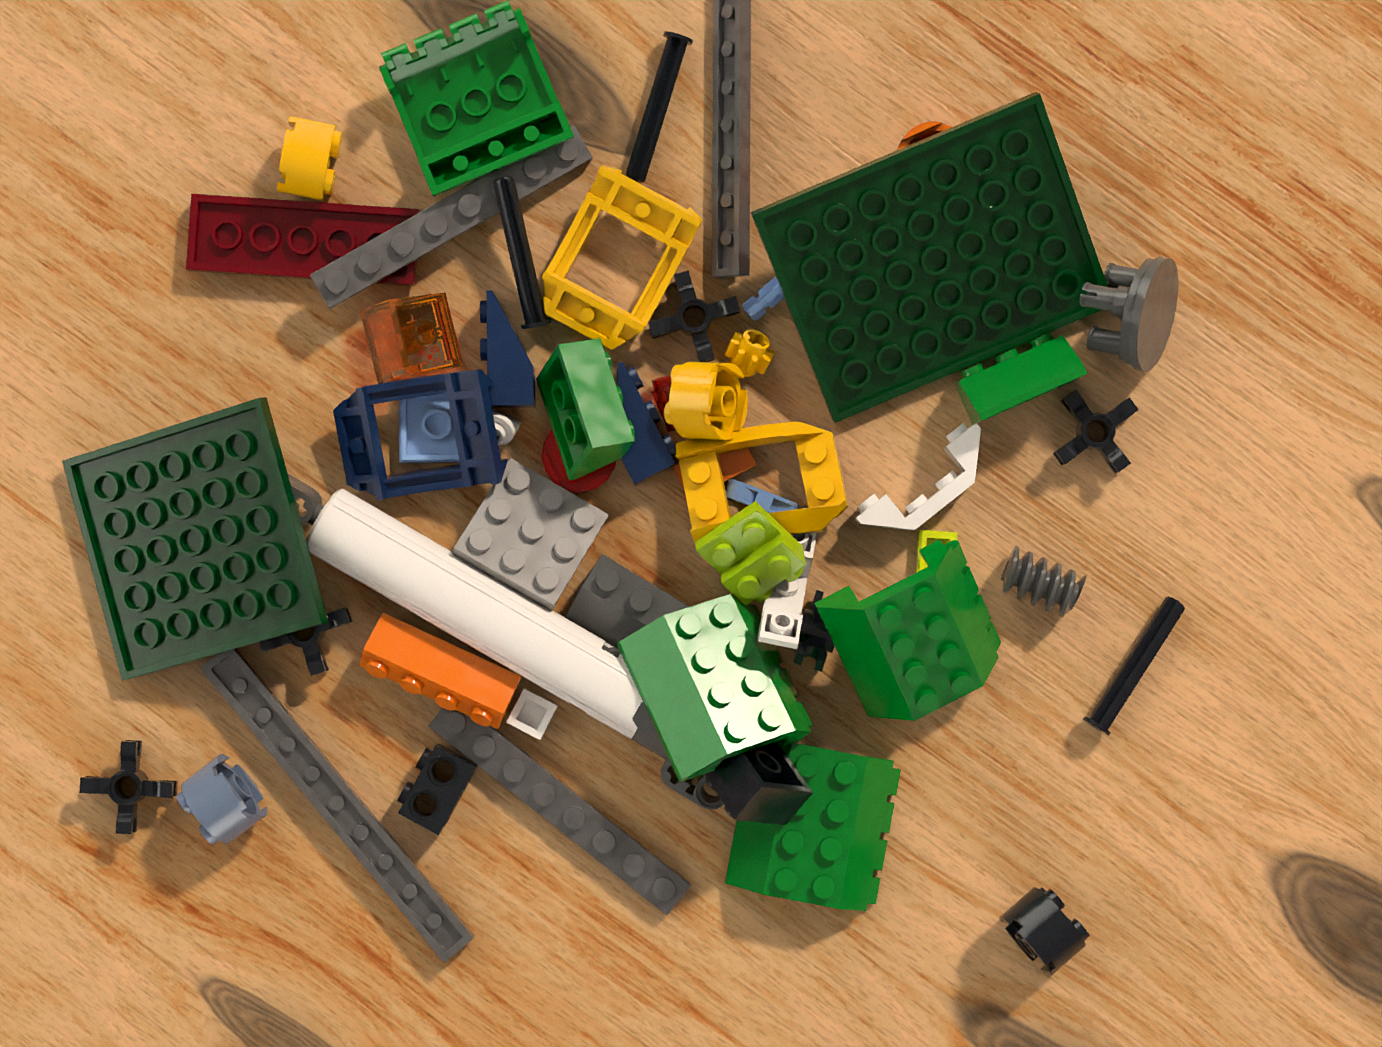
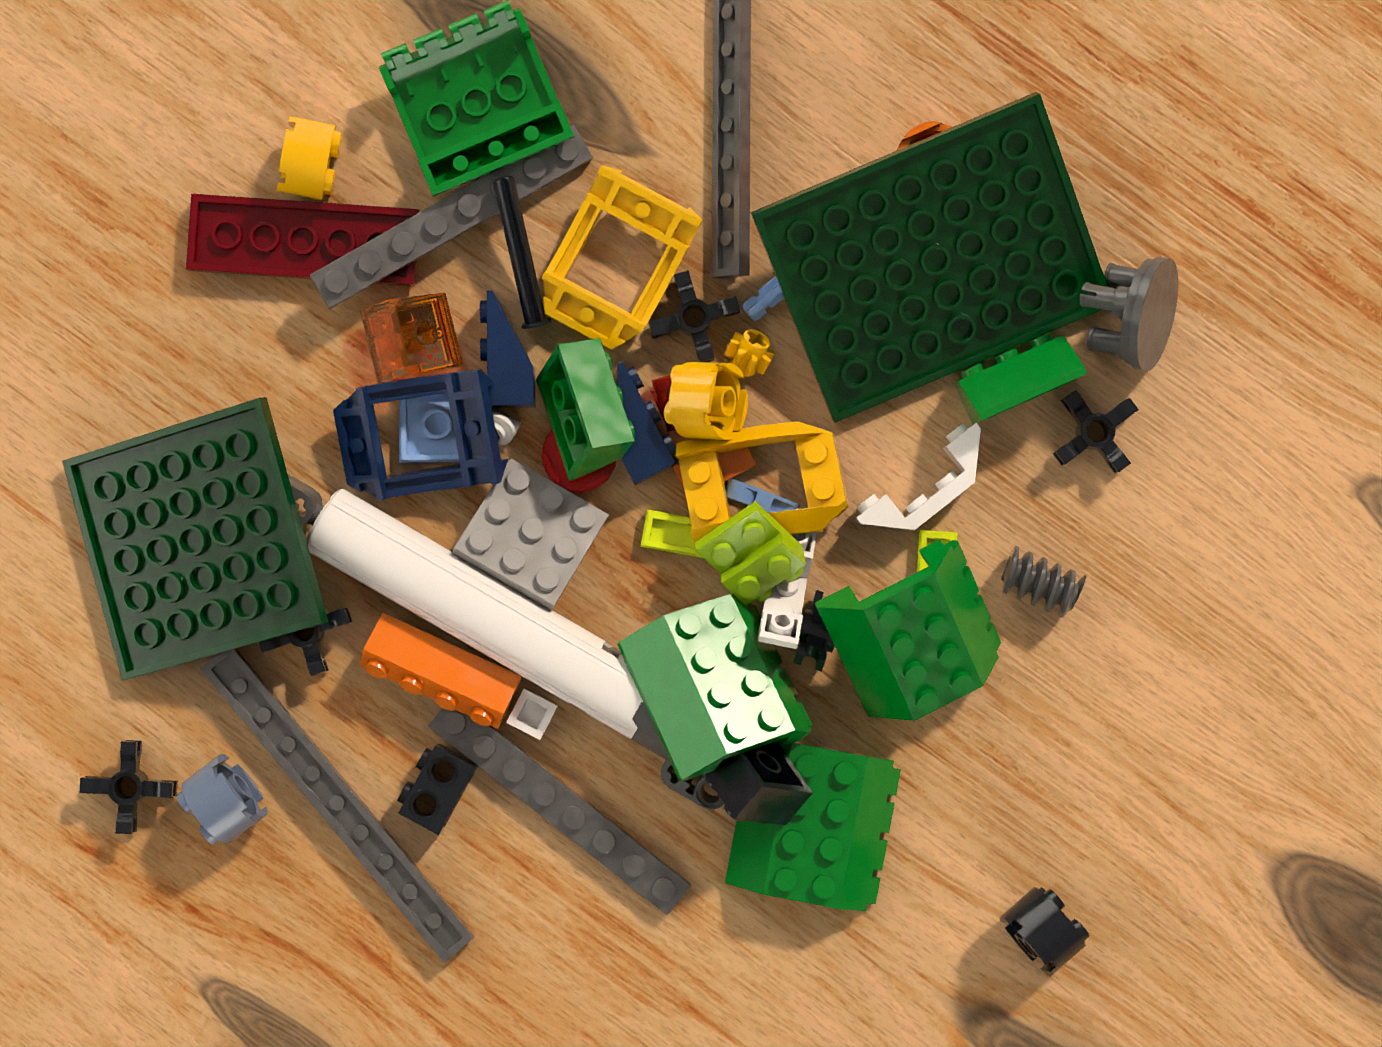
dark grey slope [565,554,689,650] -> none
black axle [626,31,693,182] -> none
black axle [1083,596,1185,736] -> none
none -> neon yellow tile [640,509,703,558]

